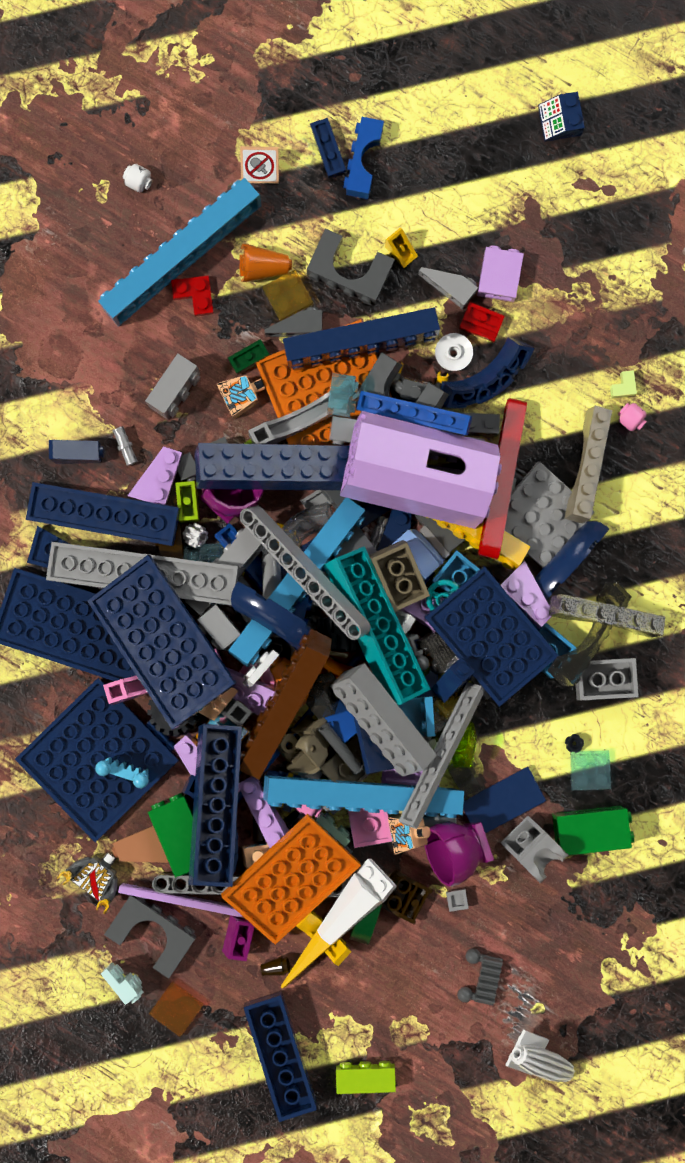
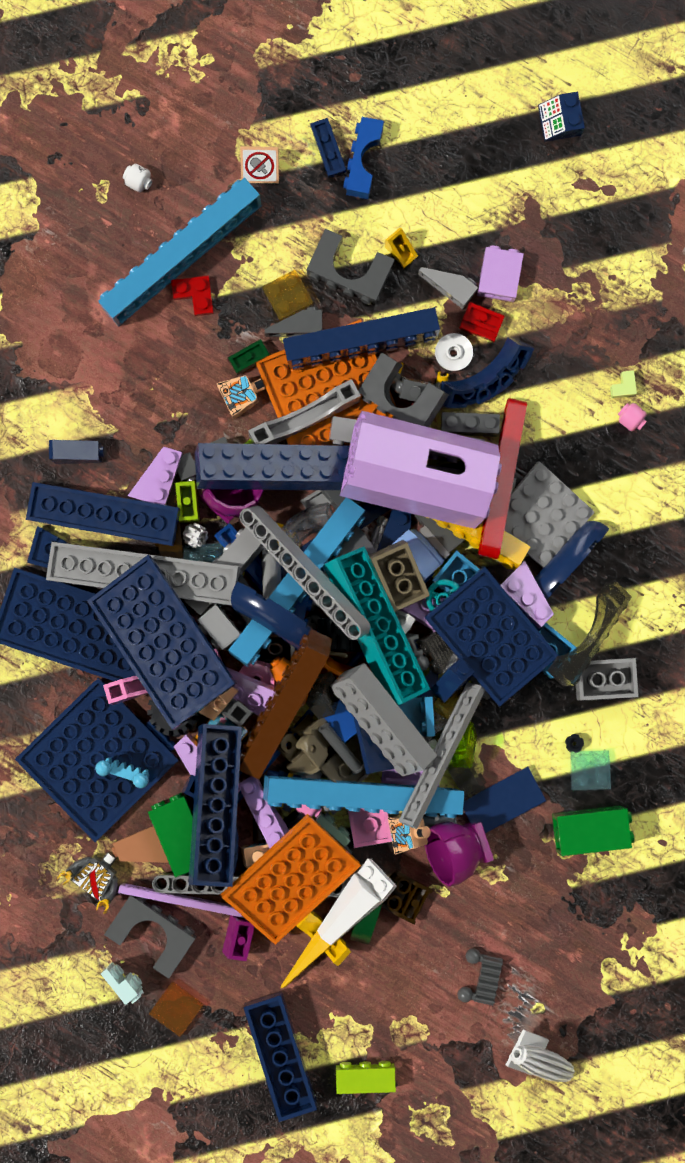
light grey pin [112,426,138,466] -> none
light grey brick [145,354,200,420] -> none
orange cone [239,244,292,282] -> none
white plate [243,650,279,688] -> none
dark brown cone [260,956,291,976] -> none
clear light blue brick [327,373,359,417] -> none
blue plate [356,391,472,436] -> none
light grey plate [446,888,469,912] -> none
light grey brick [501,816,569,883] -> none
clear smoke arch [549,594,666,638] -> none
dark tan arch [564,405,613,524] -> none

